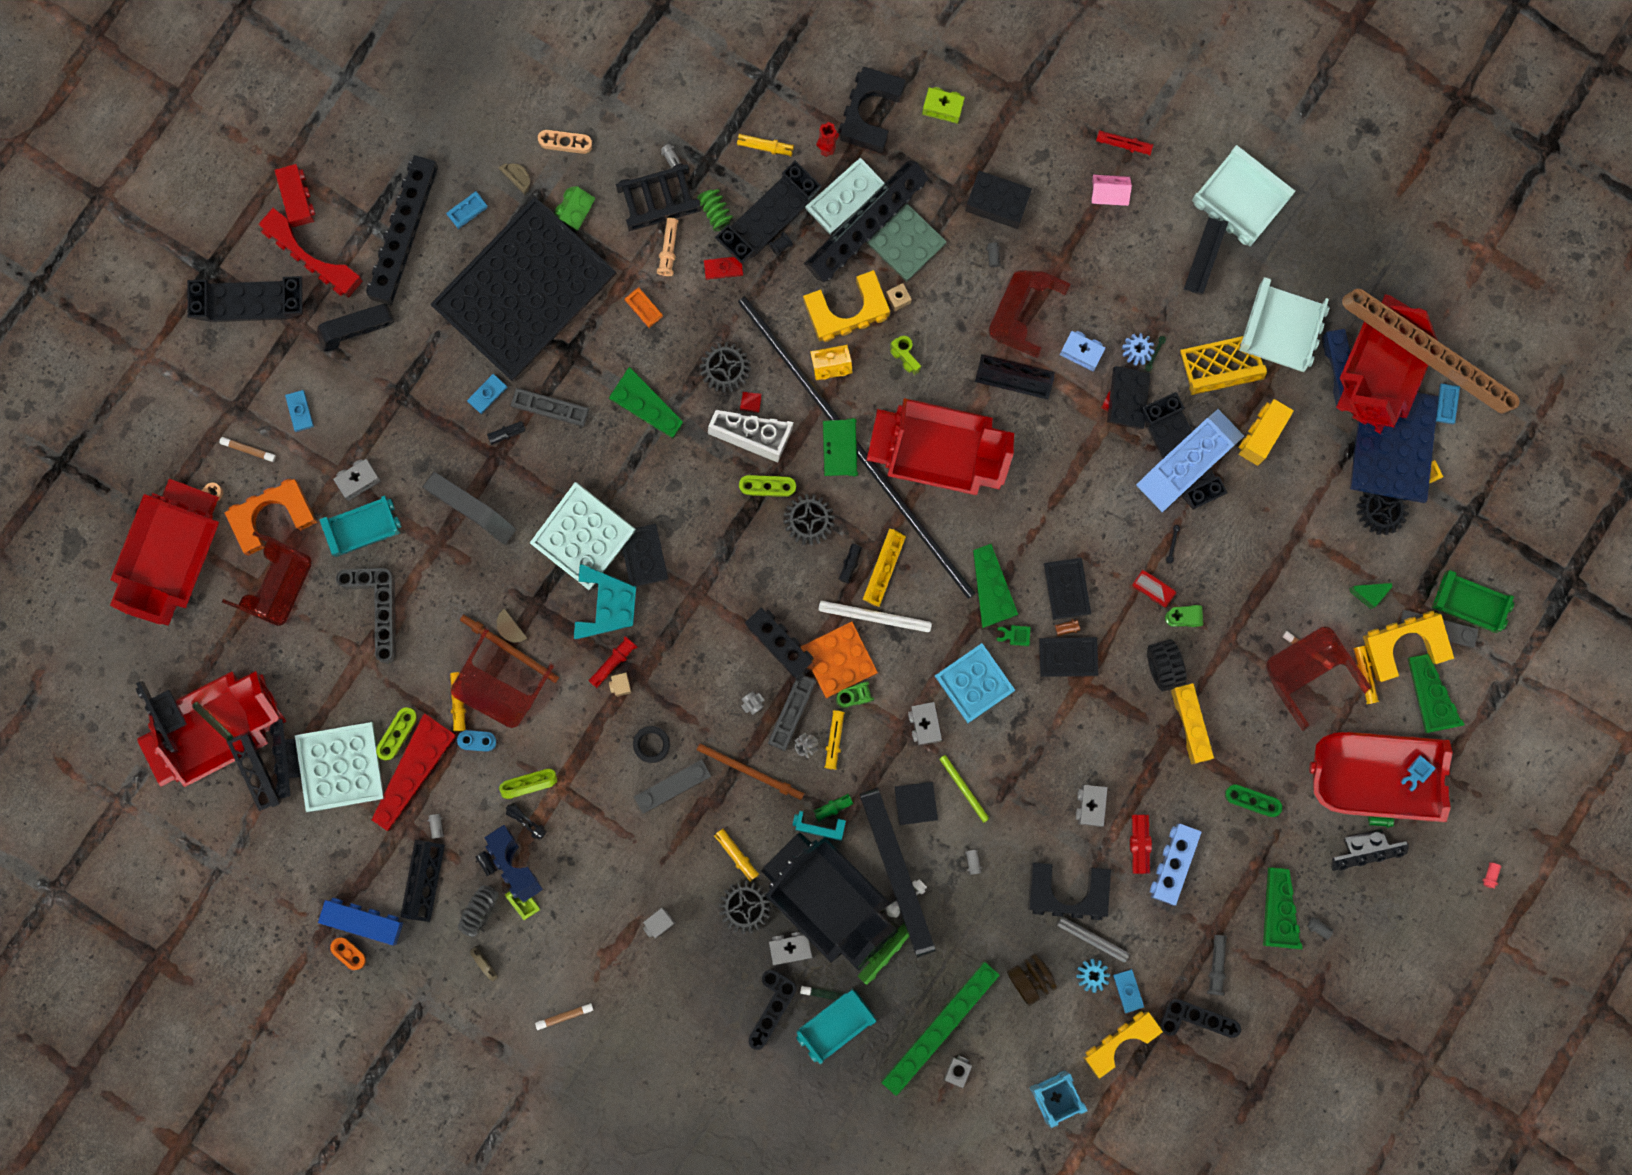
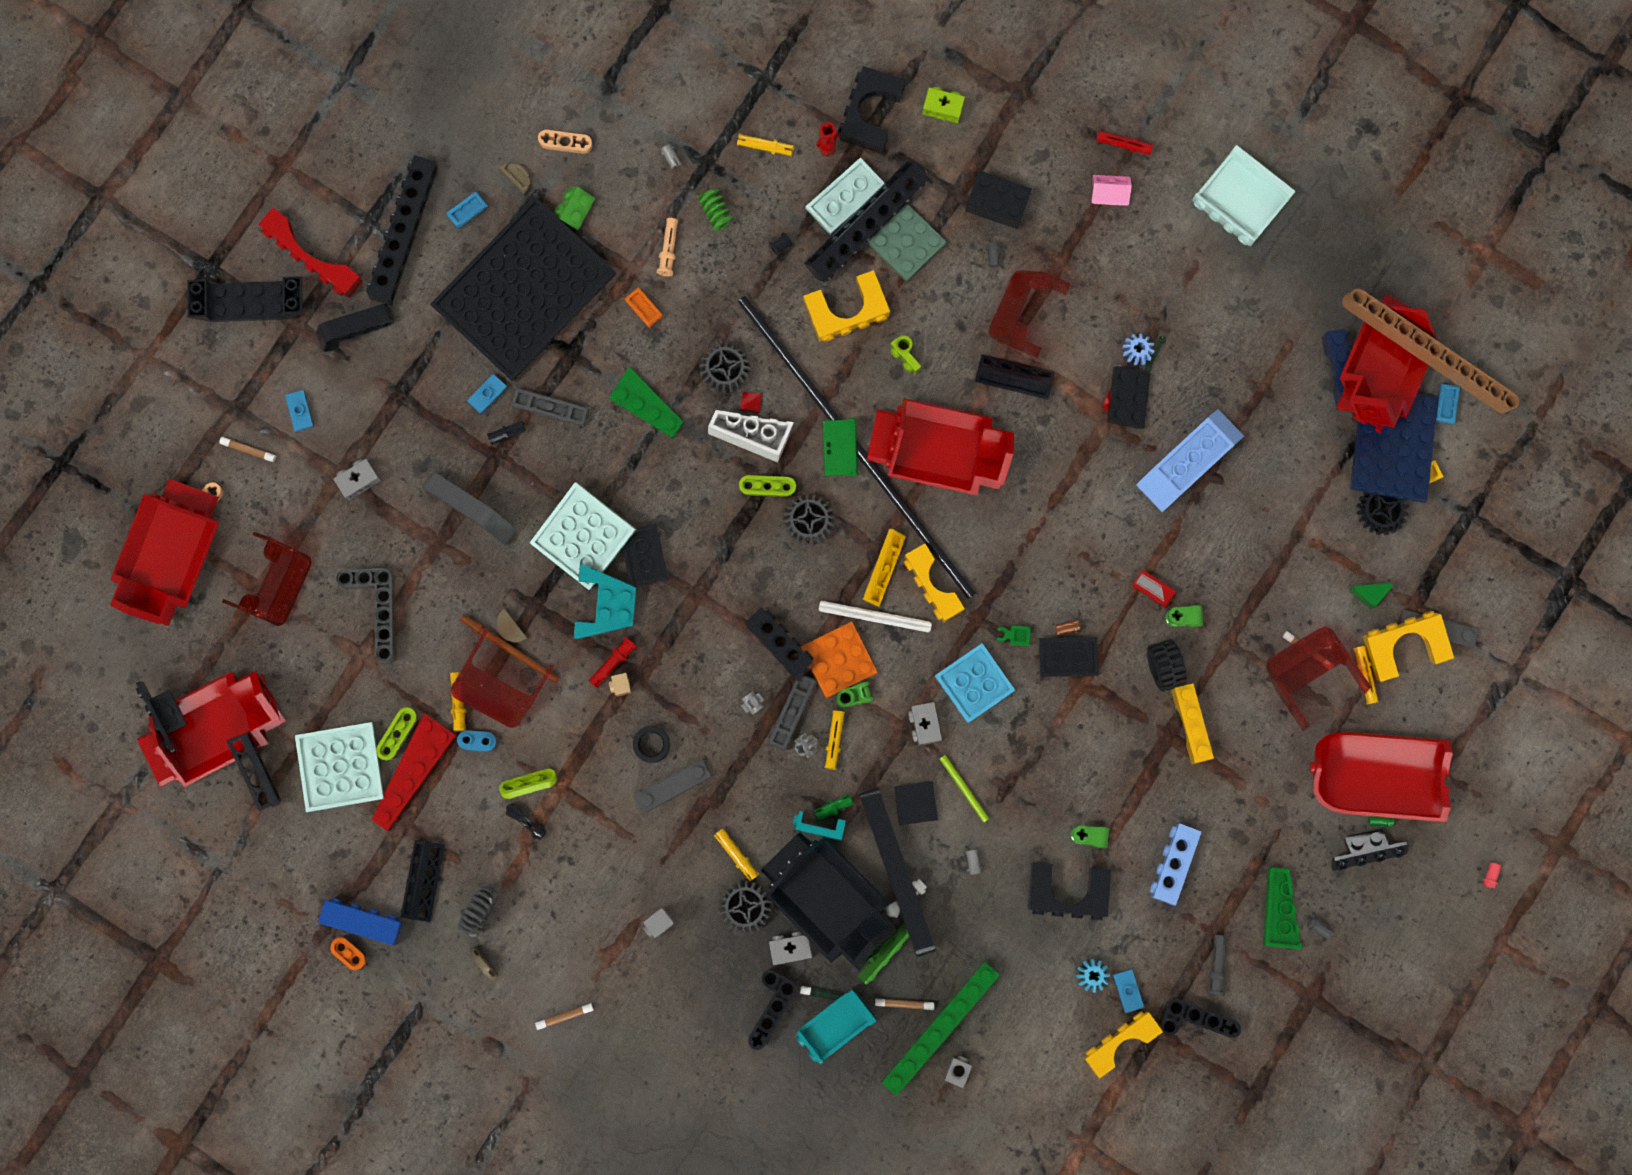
bar [192,702,233,741] -> none
orange arch [224,479,318,556] -> none
black bracket [270,719,301,799] -> none
red brick [275,164,316,228] -> none
teal panel [319,495,402,558] -> none
light grey pin [427,814,444,839] -> none
black pin [475,851,497,877] -> none
dark blue arch [484,825,543,903] -> none
lime slope [505,891,540,920] -> none
black fence [616,164,701,232] -> none
dark orange bar [697,744,805,800] -> none
red plate [704,257,743,280] -> none
black slope [715,160,822,264] -> none
yellow bracket [810,345,853,380] -> none
black pin [838,544,862,584] -> none
tan plate [886,283,912,312] -> none
green wing [973,544,1018,629] -> none
dark brown wheel [1007,953,1057,1007] -> none
medium azure container [1029,1070,1087,1128] -> none
black plate [1043,558,1091,620] -> none
light grey axle [1058,917,1129,962] -> none
light blue brick [1060,331,1105,371] -> none
light grey brick [1076,785,1107,827] -> none
red piece [1130,815,1152,874] -> none
black slope [1142,392,1228,510] -> none
black hinge [1166,525,1180,564] -> none
yellow fence [1180,336,1267,395] -> none
black fence [1183,217,1228,295] -> none
green plate [1225,785,1282,817] -> none
yellow brick [1238,399,1294,466] -> none
light aqua panel [1239,277,1330,372] -> none
dark azure plate [1401,755,1435,791] -> none
green wing [1407,654,1465,734] -> none
green panel [1431,570,1515,633] -> none
none -> medium nougat bar [875,998,934,1010]
none -> yellow arch [903,544,965,622]
none -> bright green piece [1070,826,1109,848]

